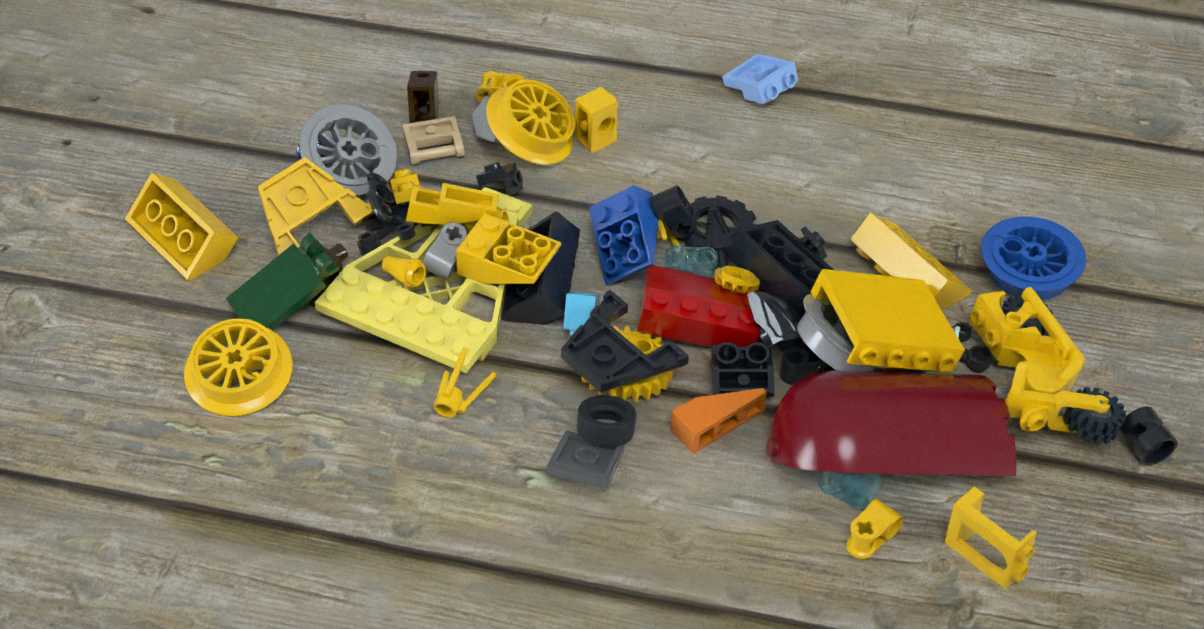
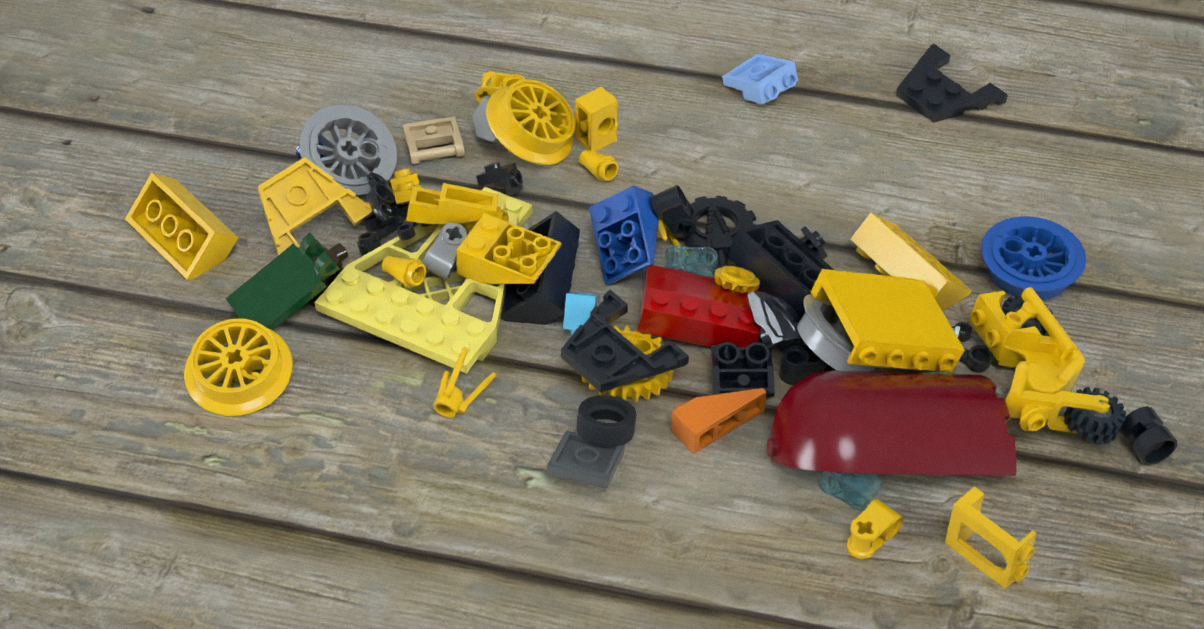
dark brown torso [407,71,439,123] -> none
none -> yellow cone [579,150,619,181]
none -> black wing [896,44,1008,123]

